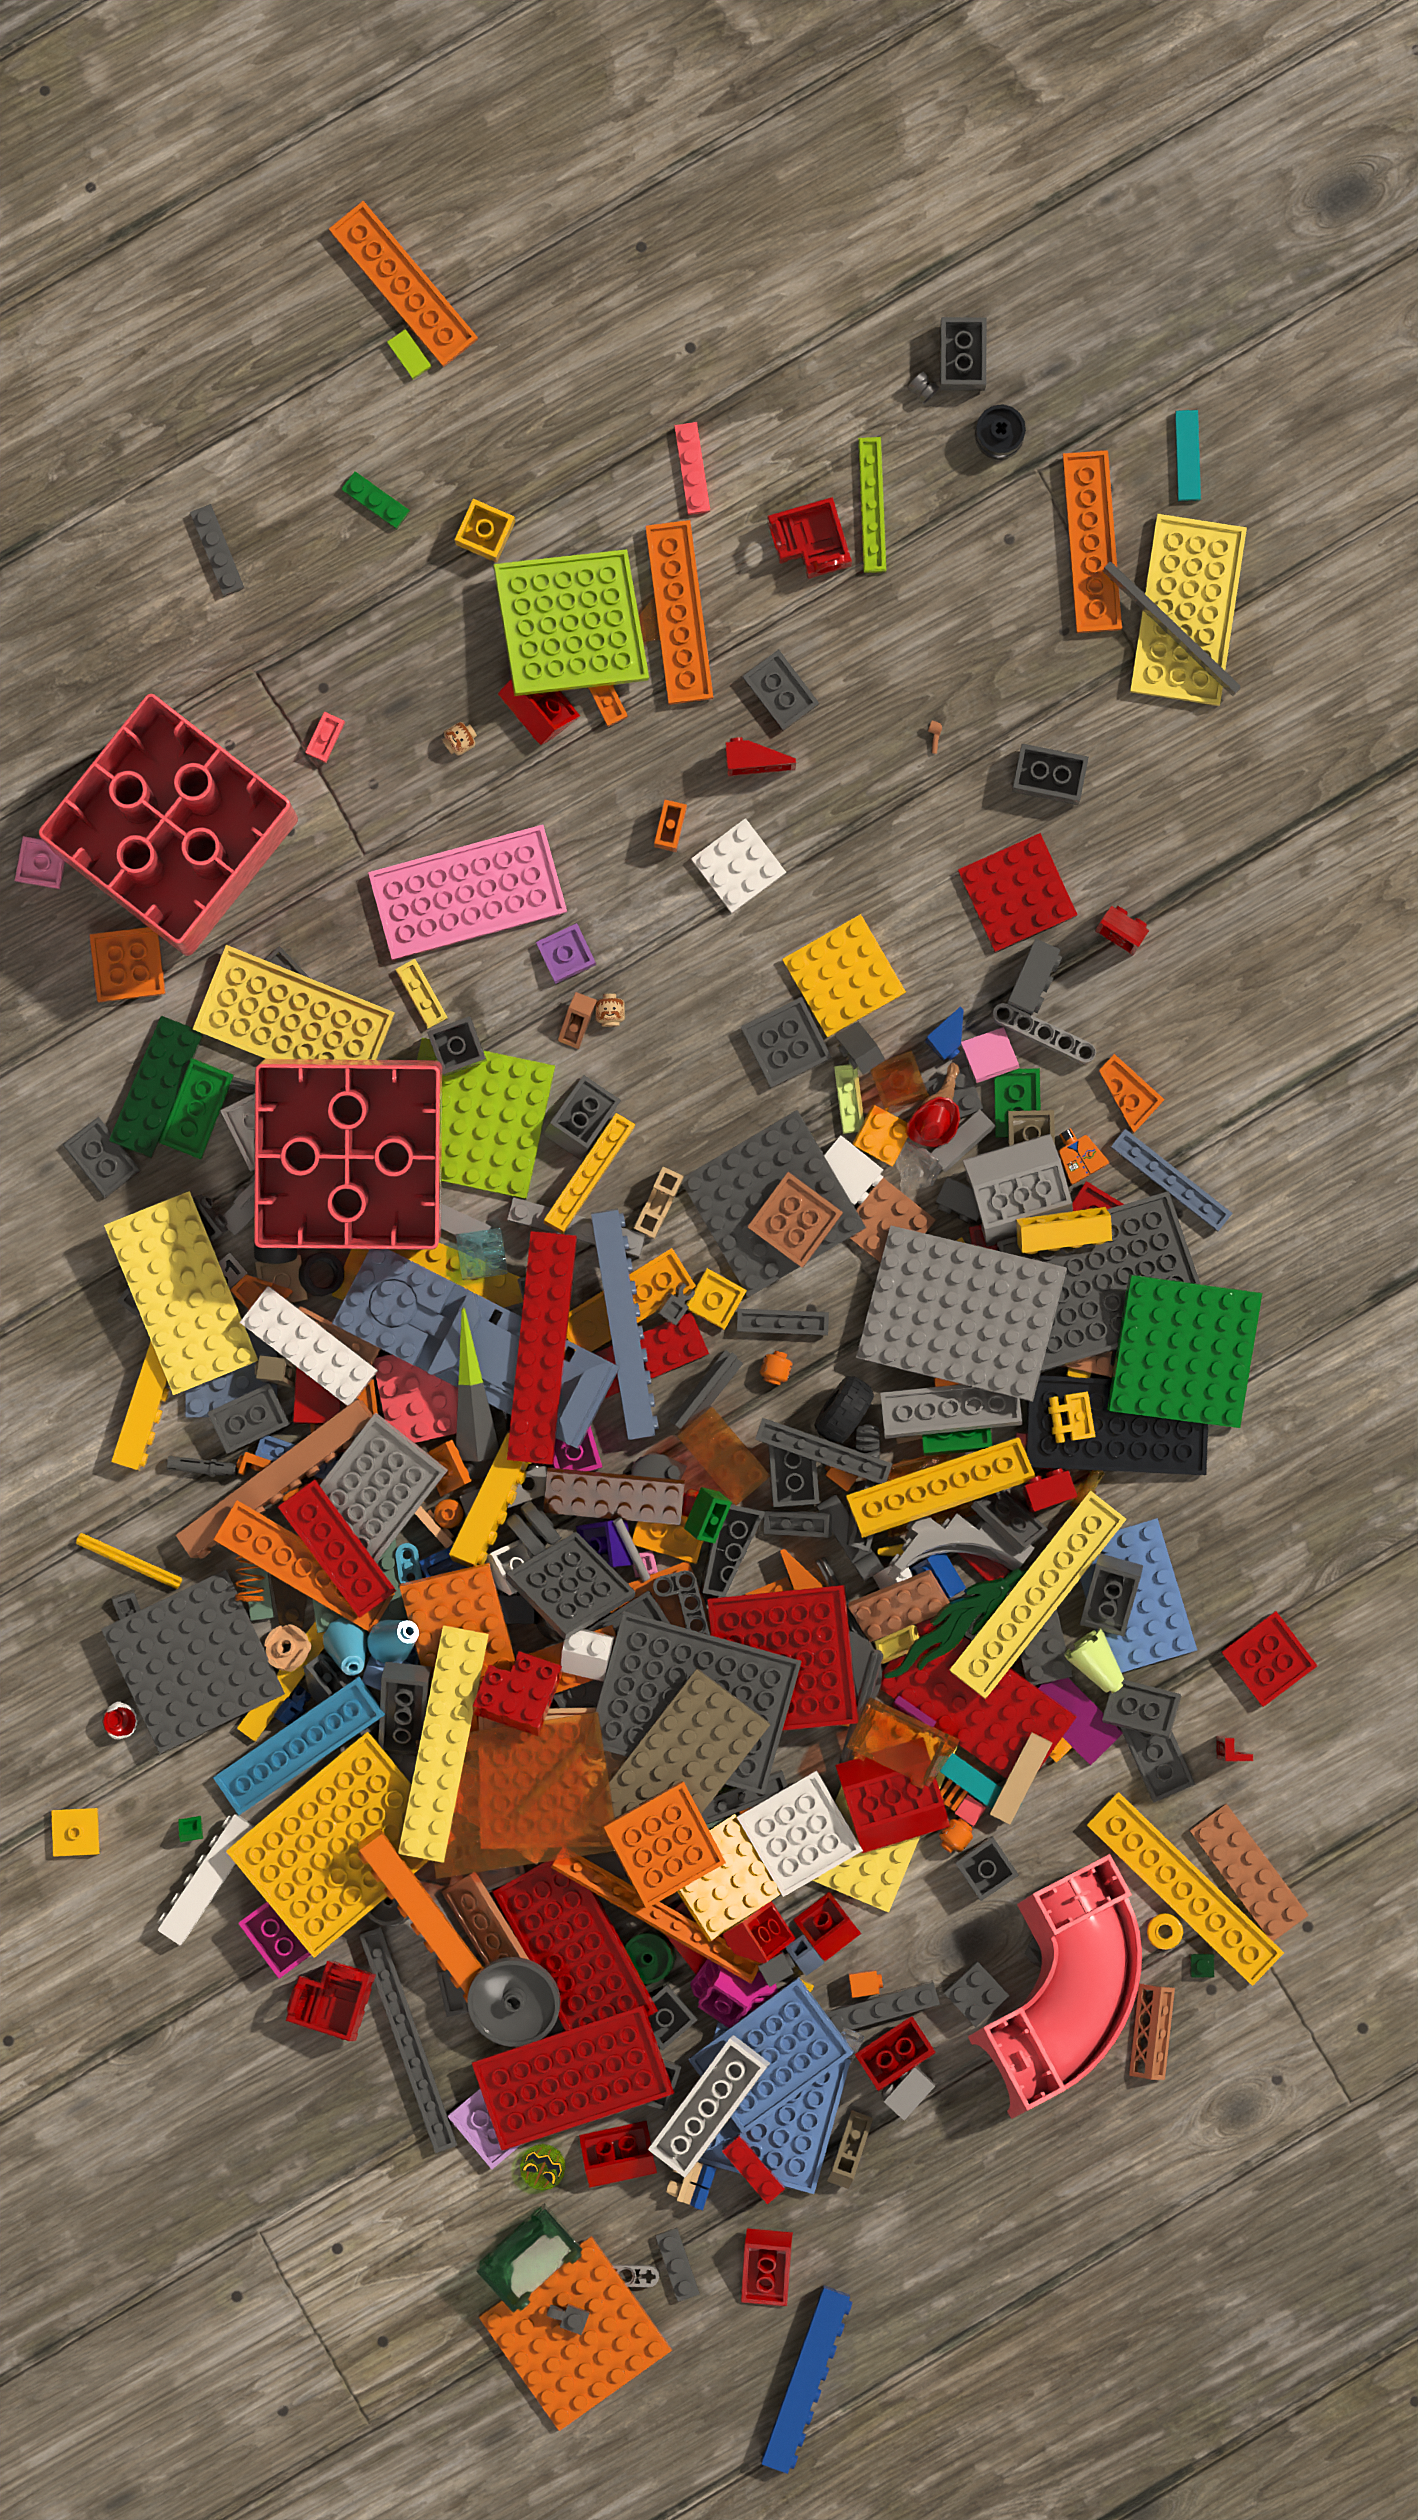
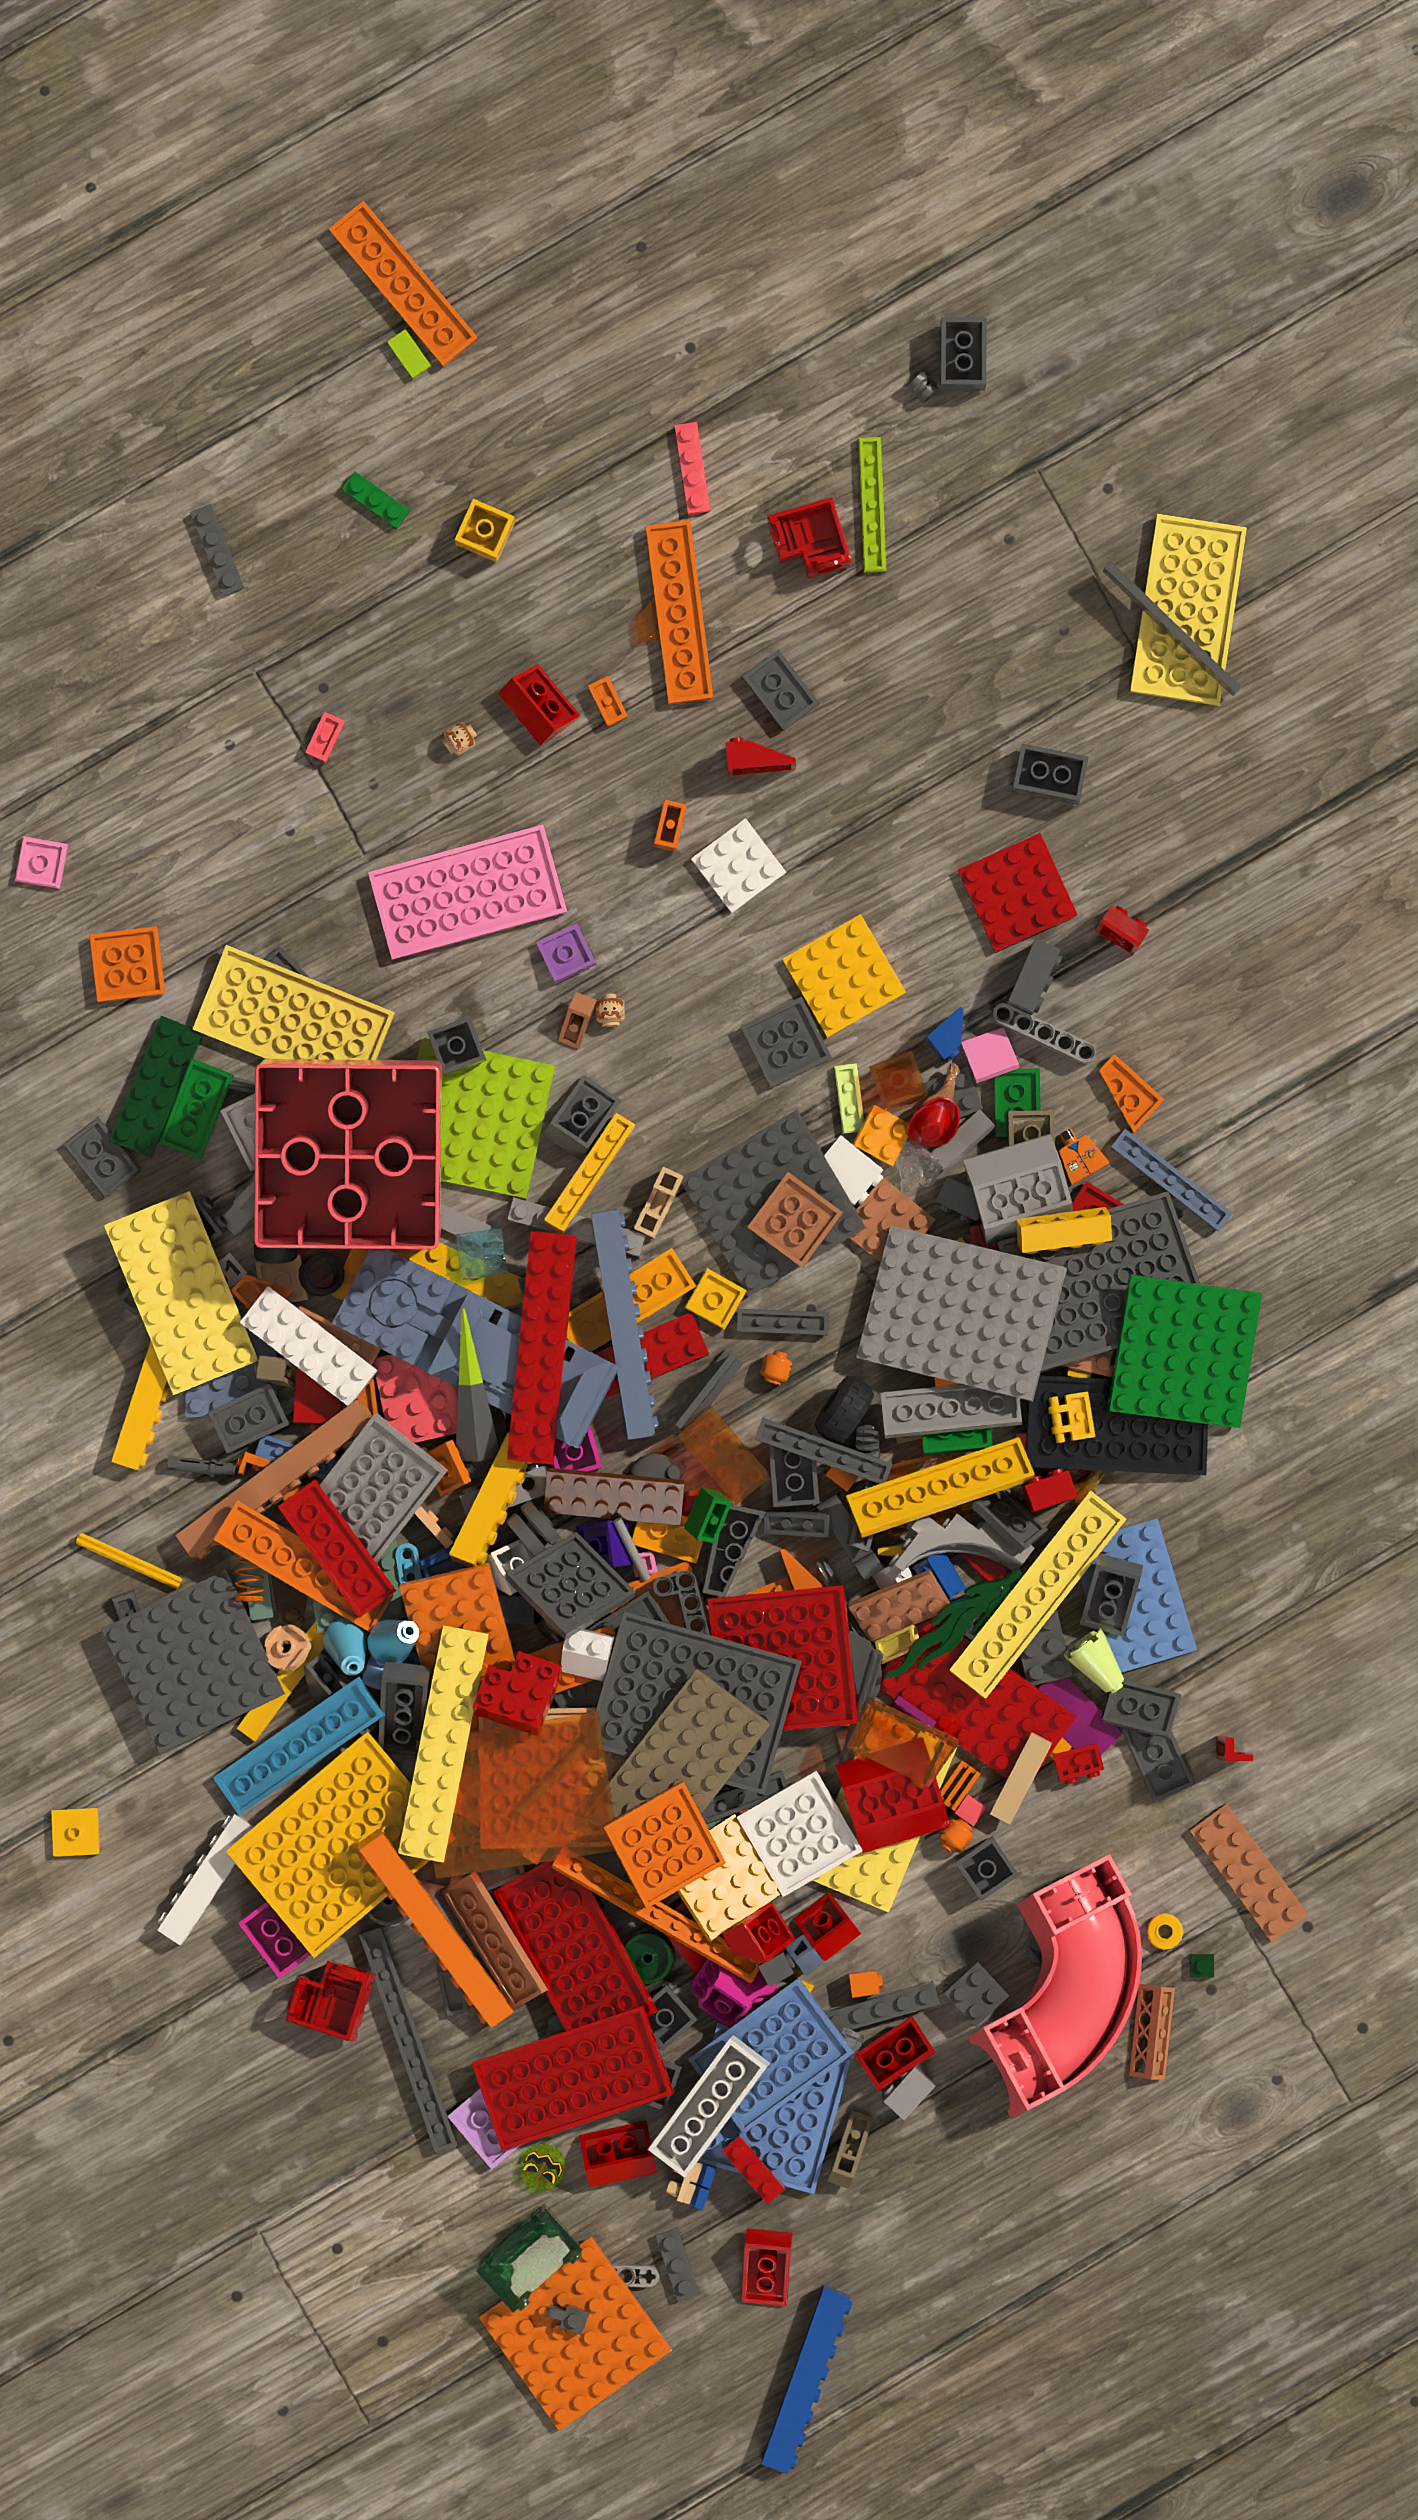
coral piece [39,694,298,956] -> none
red hair [102,1702,137,1739] -> none
green plate [178,1816,203,1842] -> none
dark blue plate [273,1685,311,1726] -> none
light yellow tile [395,959,448,1029] -> none
orange head [434,1499,464,1529] -> none
dark grey dish [467,1957,560,2047] -> none
lime plate [493,549,649,696] -> none
dark grey plate [656,1282,695,1325] -> none
dark grey brick [836,1021,885,1075] -> none
nougat hand [928,721,942,754] -> none
teal tile [935,1750,1022,1809] -> none
black wheel [975,404,1026,460] -> none
orange plate [1062,450,1122,634] -> none
yellow plate [1086,1792,1284,1986] -> none
teal tile [1175,410,1201,501] -> none
red plate [1221,1611,1318,1707] -> none
none -> red bracket [1053,1743,1105,1785]

